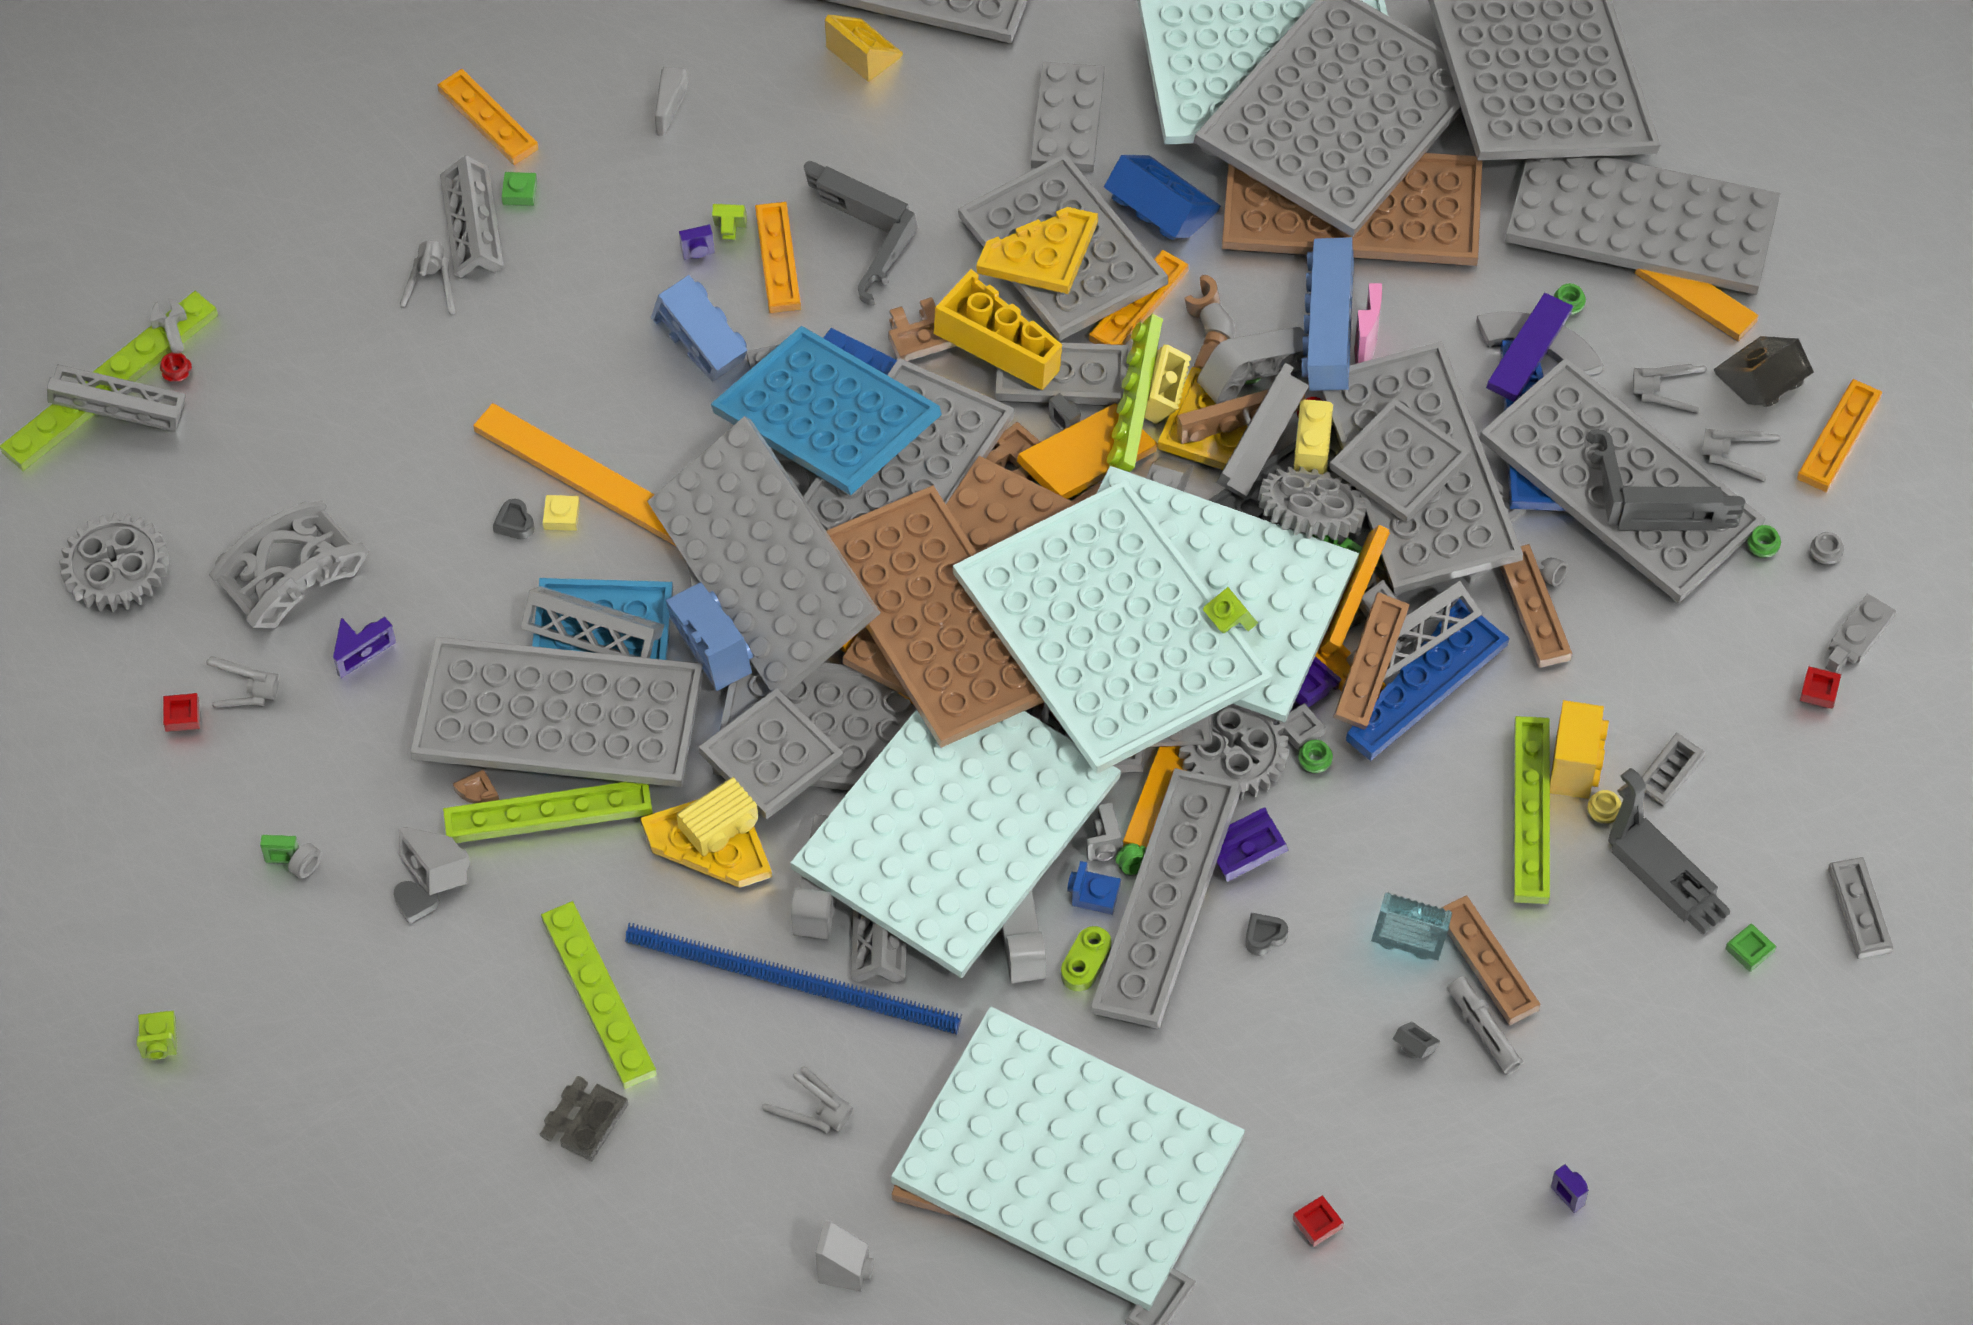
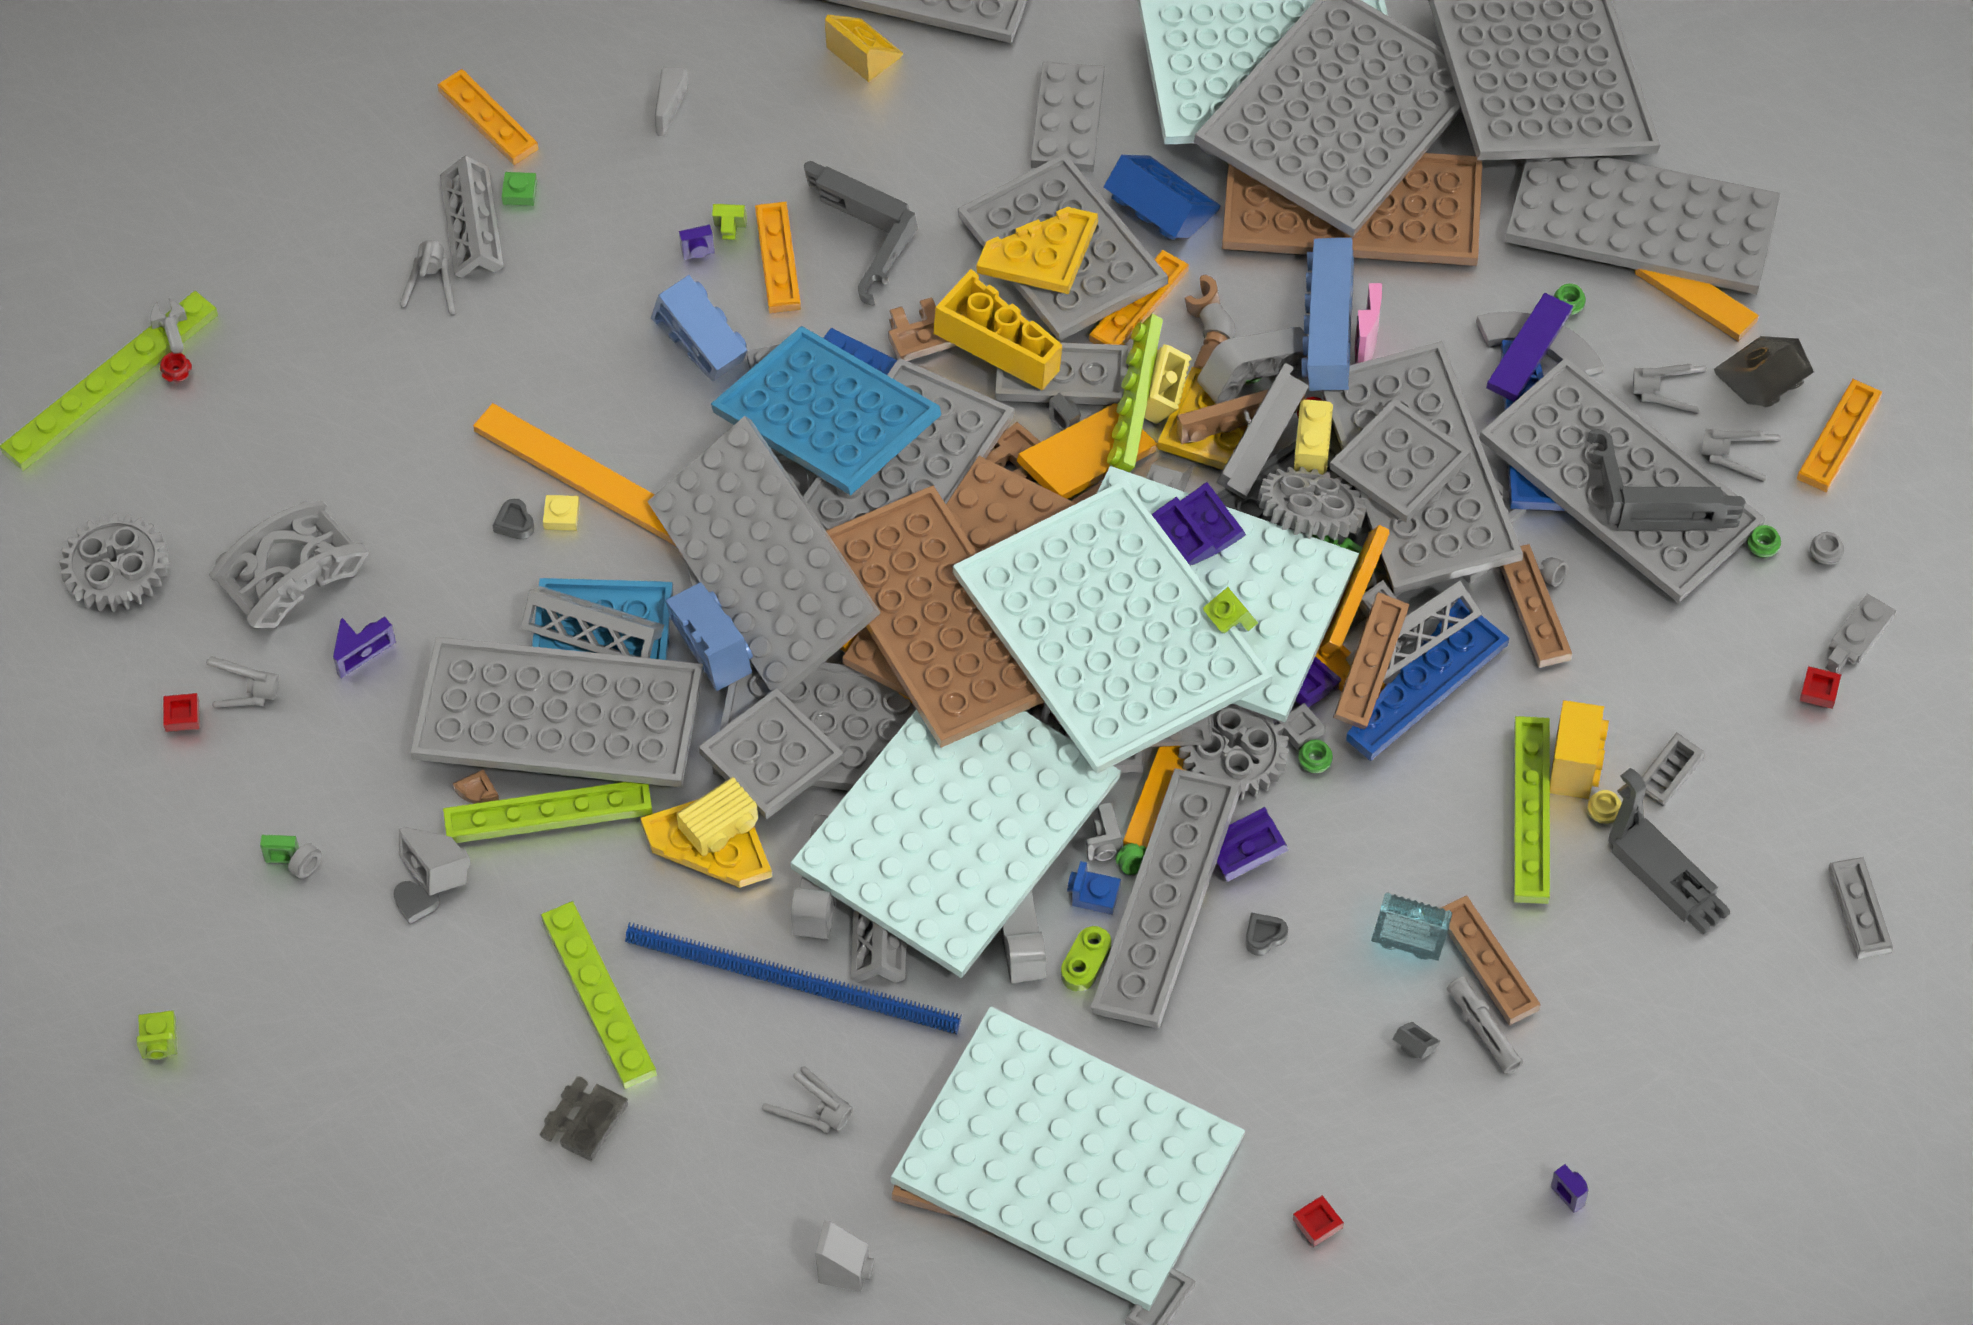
light grey fence [47,364,186,432] -> none
bright green tile [1725,923,1777,972] -> none
none -> dark purple slope [1151,482,1246,566]

